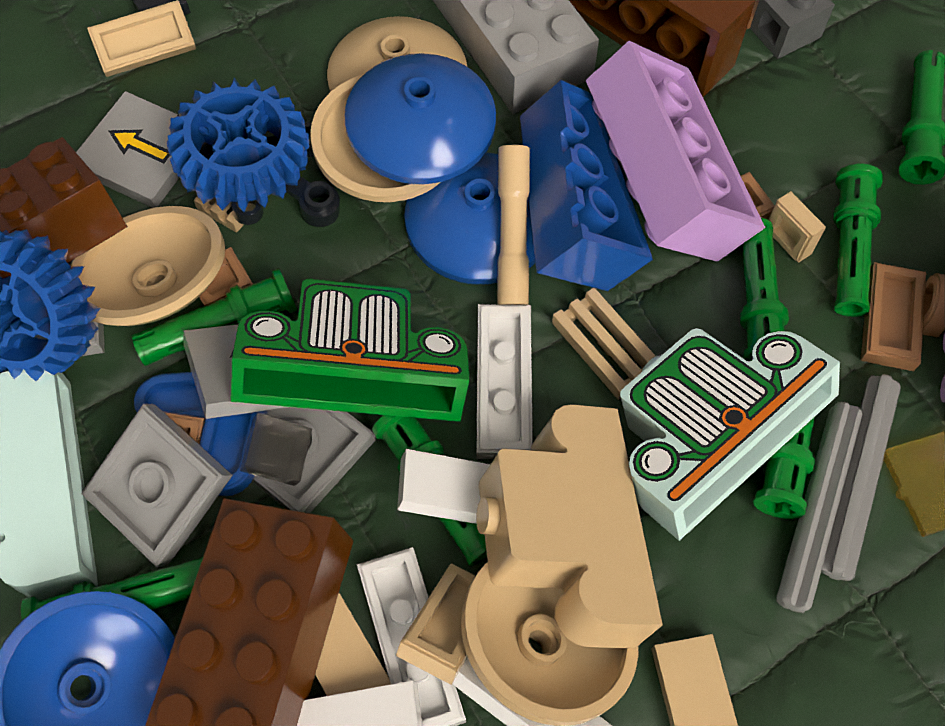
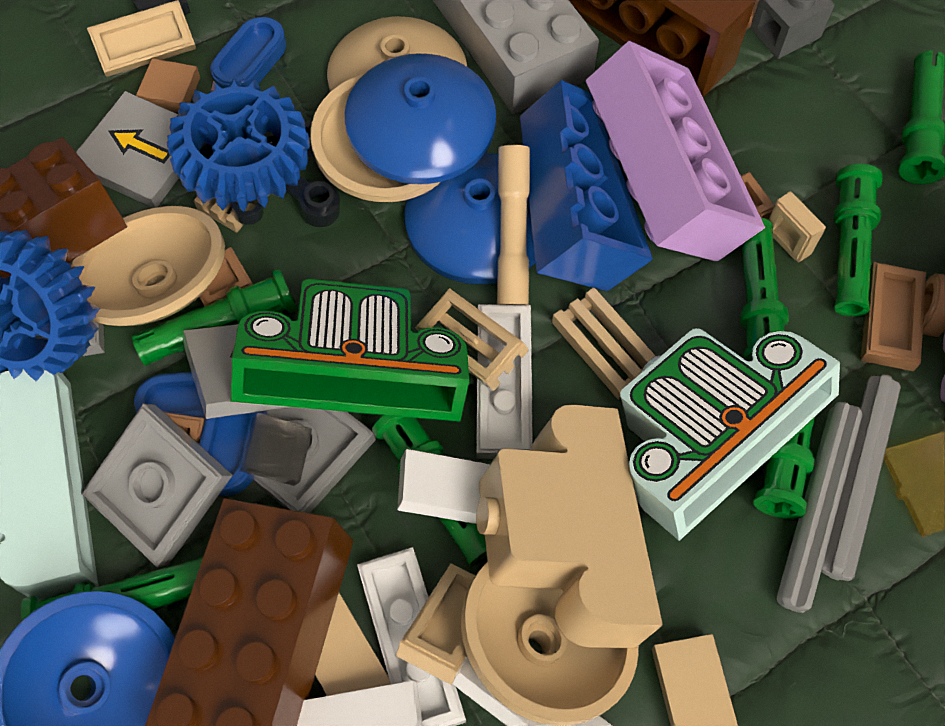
none -> medium nougat tile [136,58,200,113]
none -> blue tile [210,17,286,88]
none -> tan tile [415,288,529,391]

